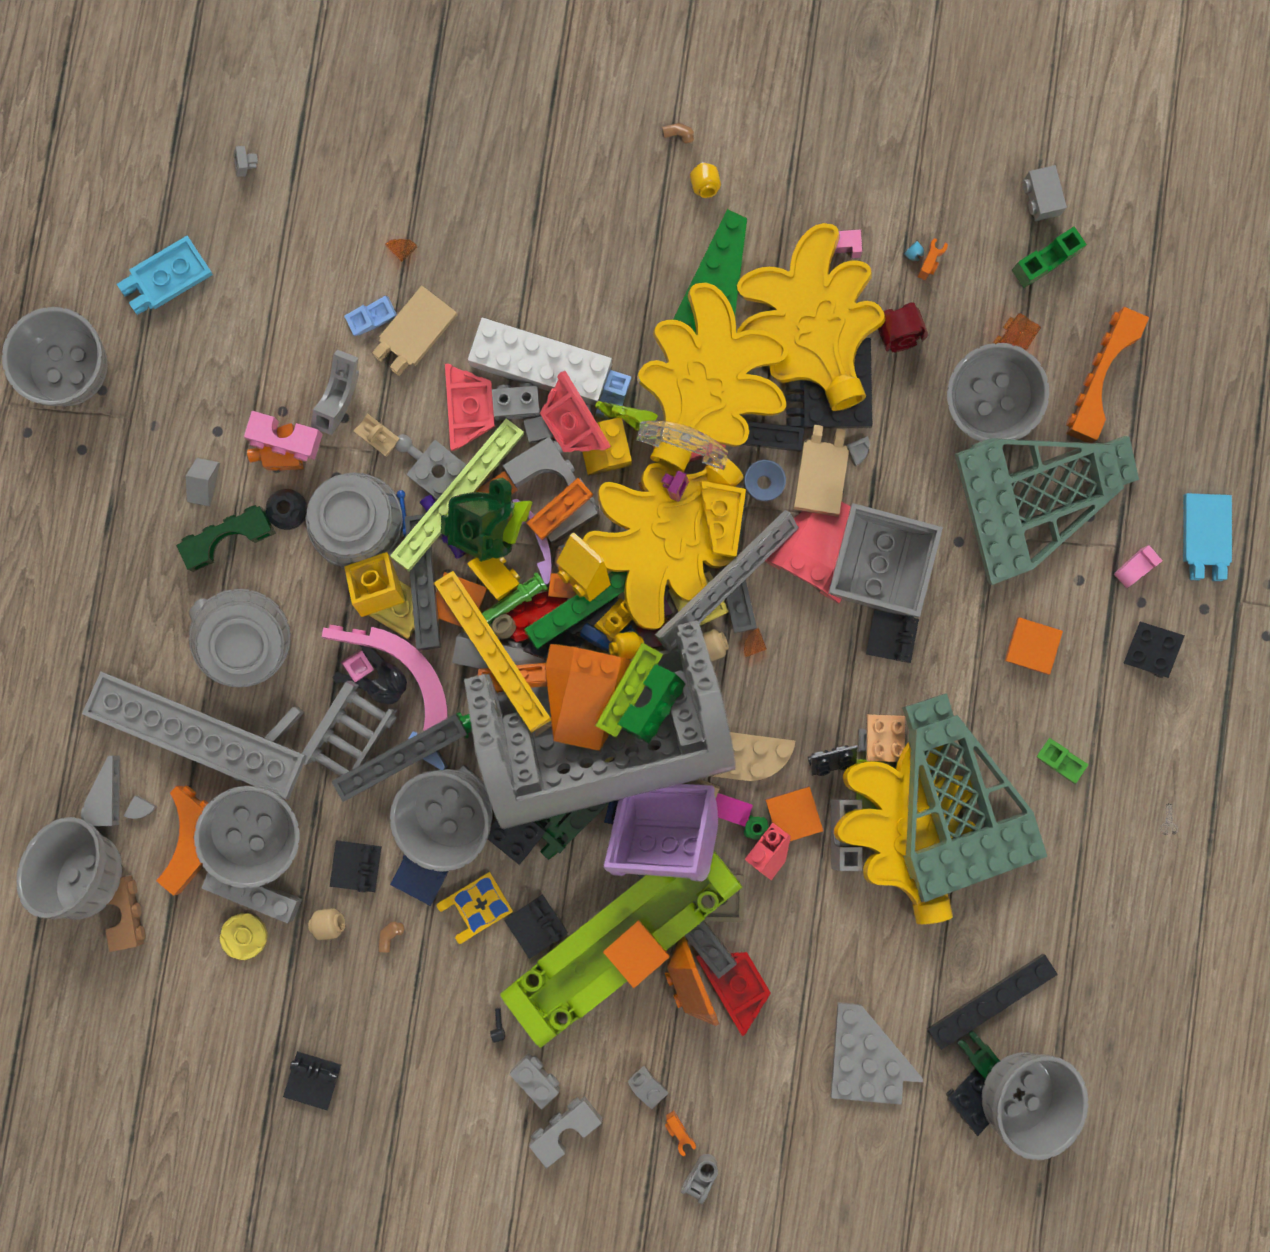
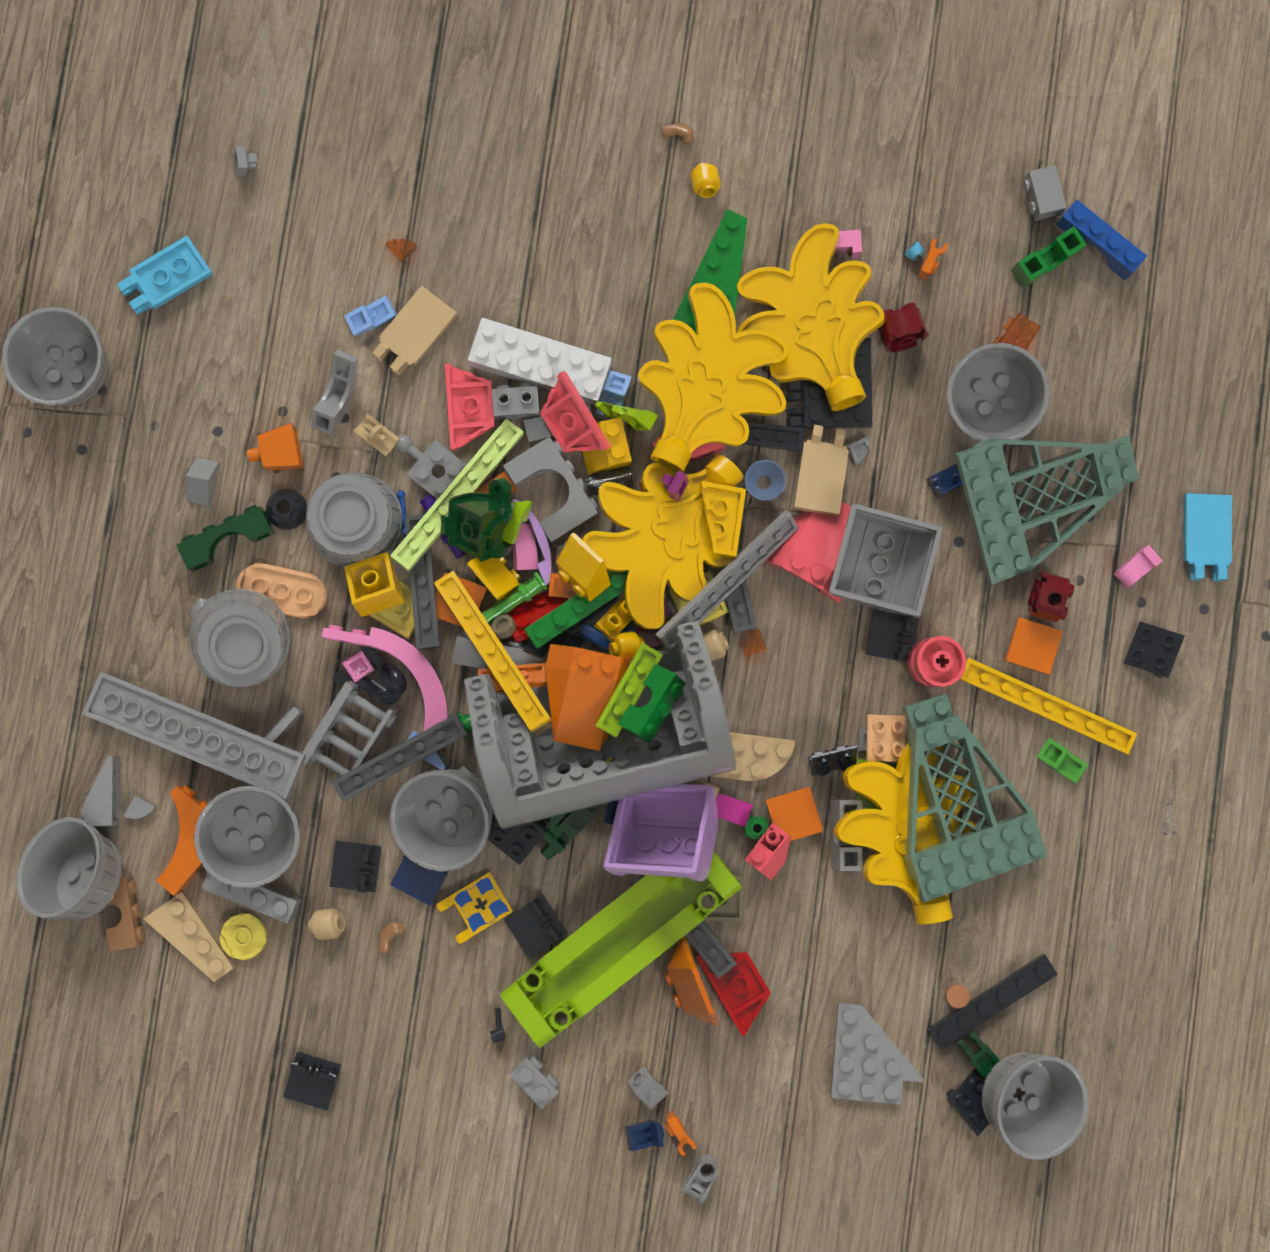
bright pink arch [244,411,323,462] -> none
orange tile [527,478,593,541] -> none
light grey arch [529,1096,602,1169] -> none
orange tile [603,920,670,988] -> none
clear slope [636,421,728,470] -> none
orange arch [1066,307,1149,443] -> none
none -> tan wing [143,891,235,982]
none -> light nougat tile [236,563,327,619]
none -> bright pink slope [513,523,538,570]
none -> clear smoke hinge [585,466,634,497]
none -> dark blue bracket [625,1120,664,1152]
none -> coral wheel [907,636,966,687]
none -> dark blue hinge [927,463,963,499]
none -> nougat tile [945,984,970,1008]
none -> yellow plate [959,658,1138,755]
none -> dark red brick [1027,571,1075,622]
none -> blue arch [1056,199,1147,281]

